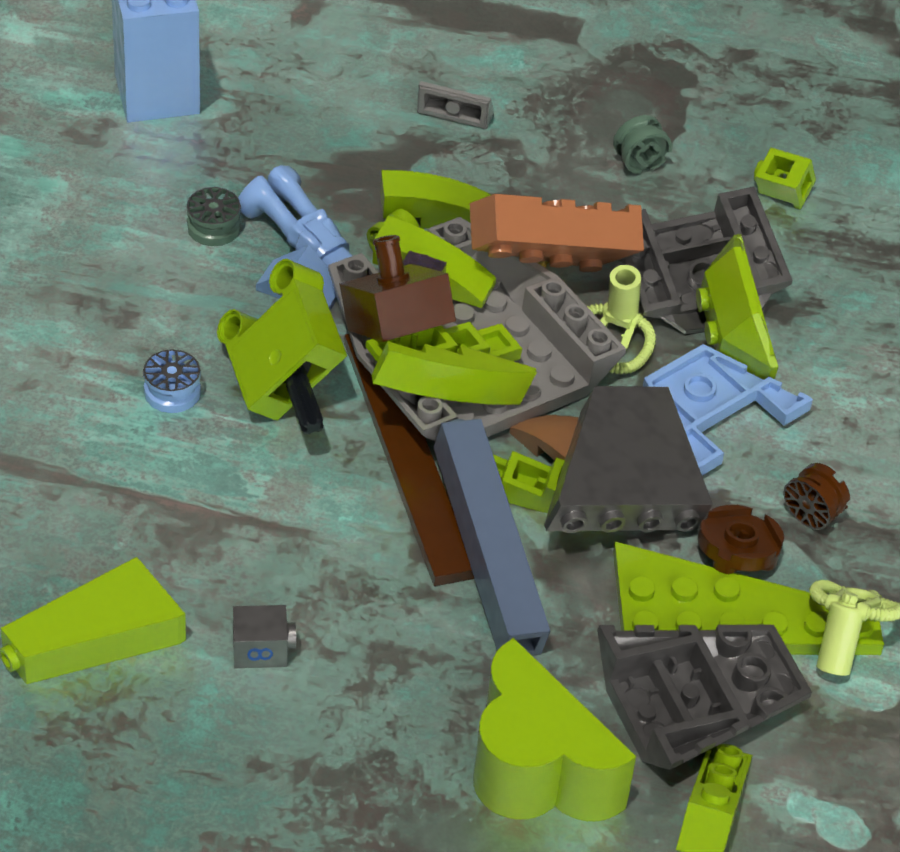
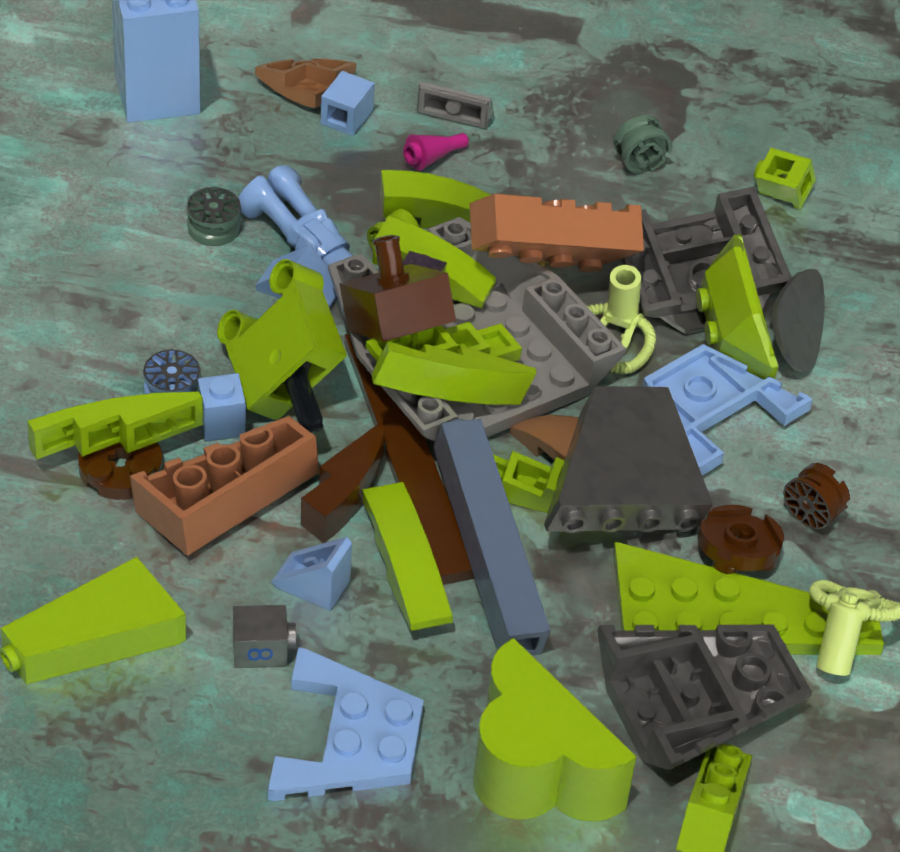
none -> lime slope [27,391,203,460]
none -> reddish brown plate [78,442,163,500]
none -> nougat wedge [130,416,319,556]
none -> light blue brick [198,373,246,441]
none -> medium nougat brick [255,58,356,109]
none -> light blue wing [268,647,424,801]
none -> light blue slope [271,537,352,611]
none -> reddish brown slope [300,423,385,543]
none -> light blue brick [320,71,375,136]
none -> lime slope [362,482,453,631]
none -> dark pink cone [403,133,469,171]
none -> flat silver shield [770,269,825,372]

